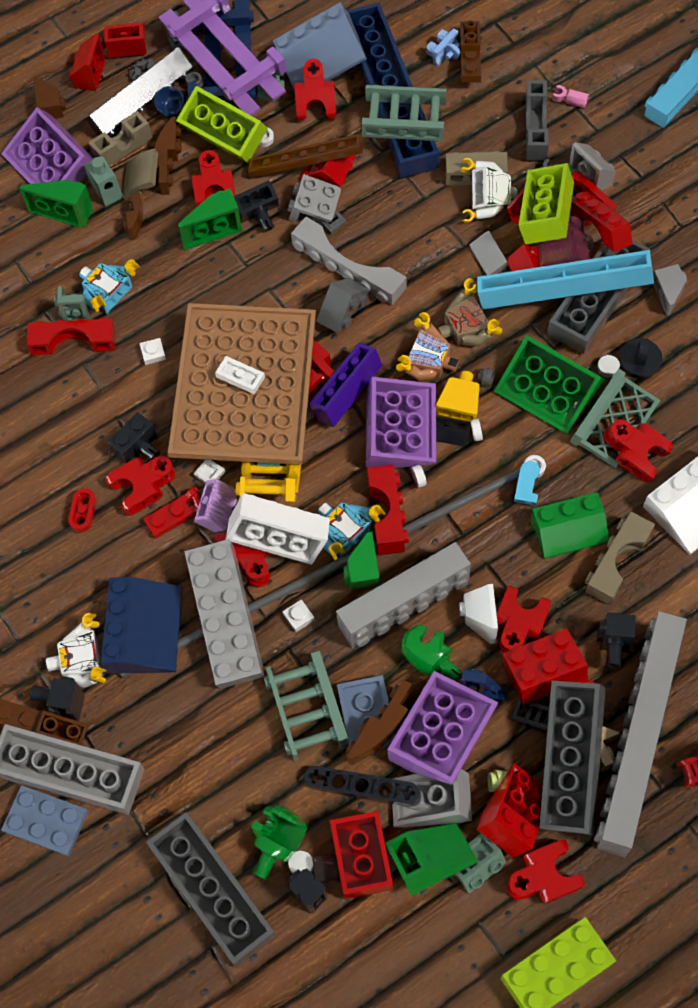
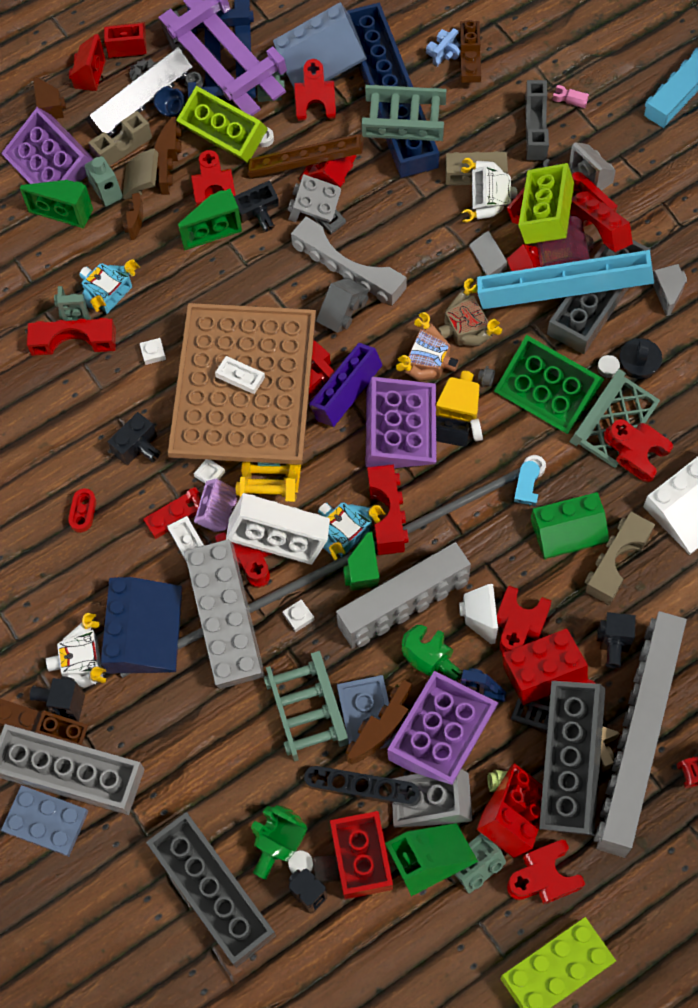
red piece [106,456,176,516] -> none
white tile [411,465,427,488] -> none
none -> white plate [167,516,204,562]

